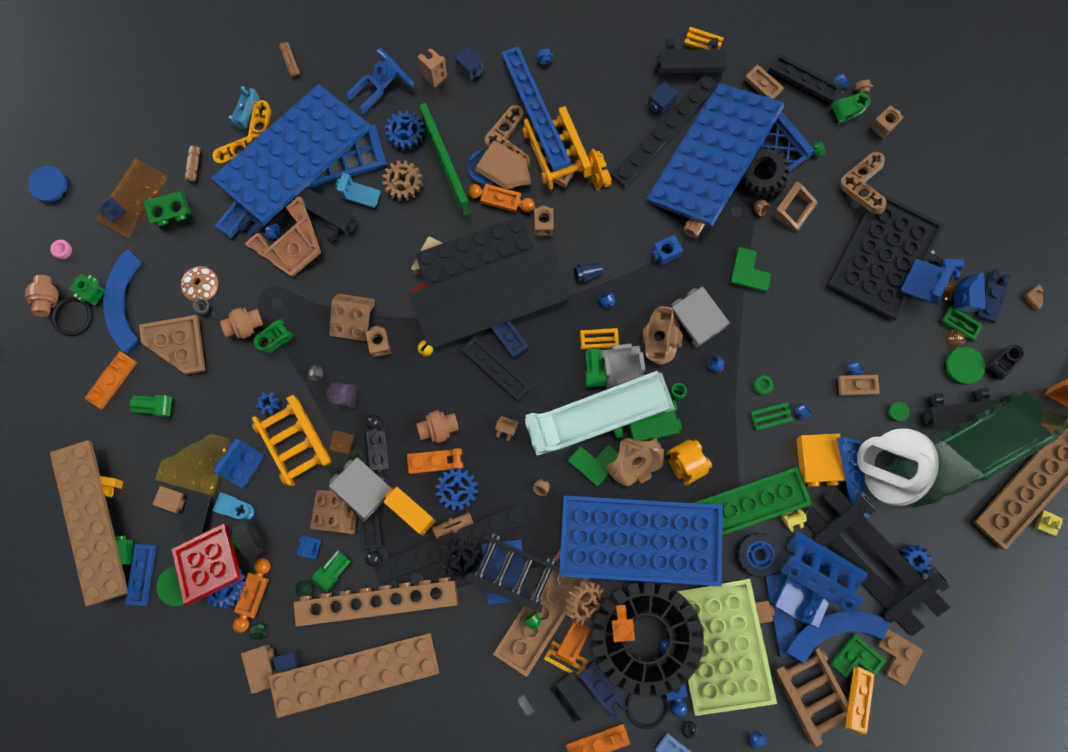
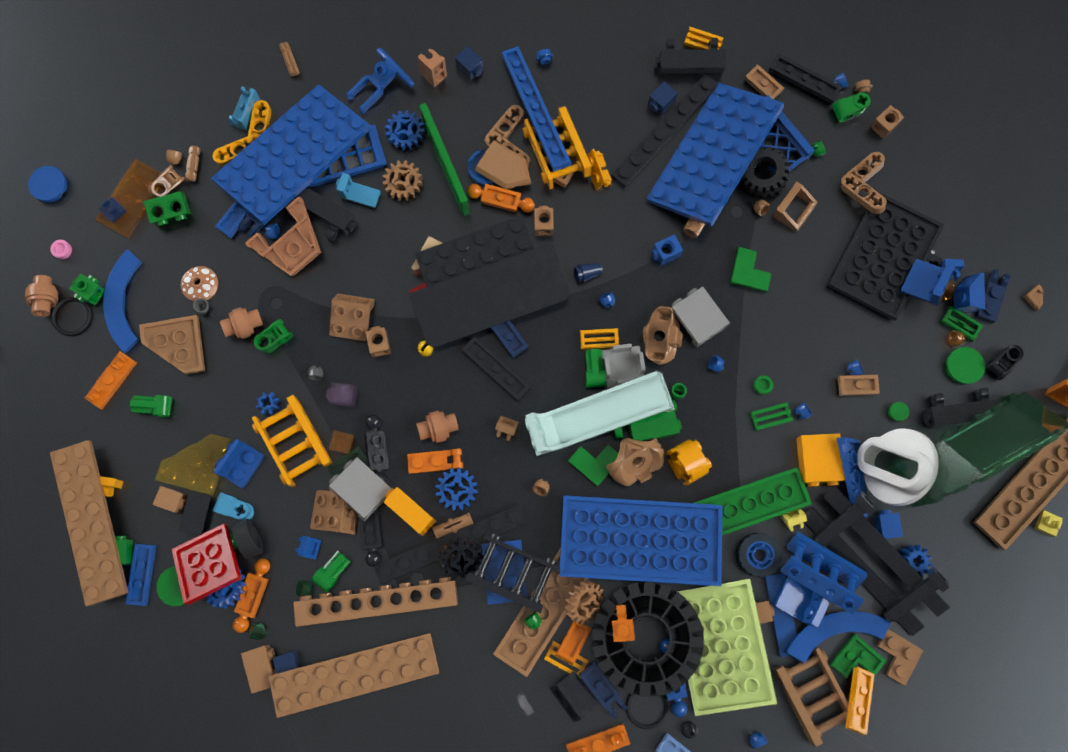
none -> medium nougat piece [148,165,185,198]
none -> medium nougat hinge [166,150,182,165]
none -> blue brick [873,510,903,538]

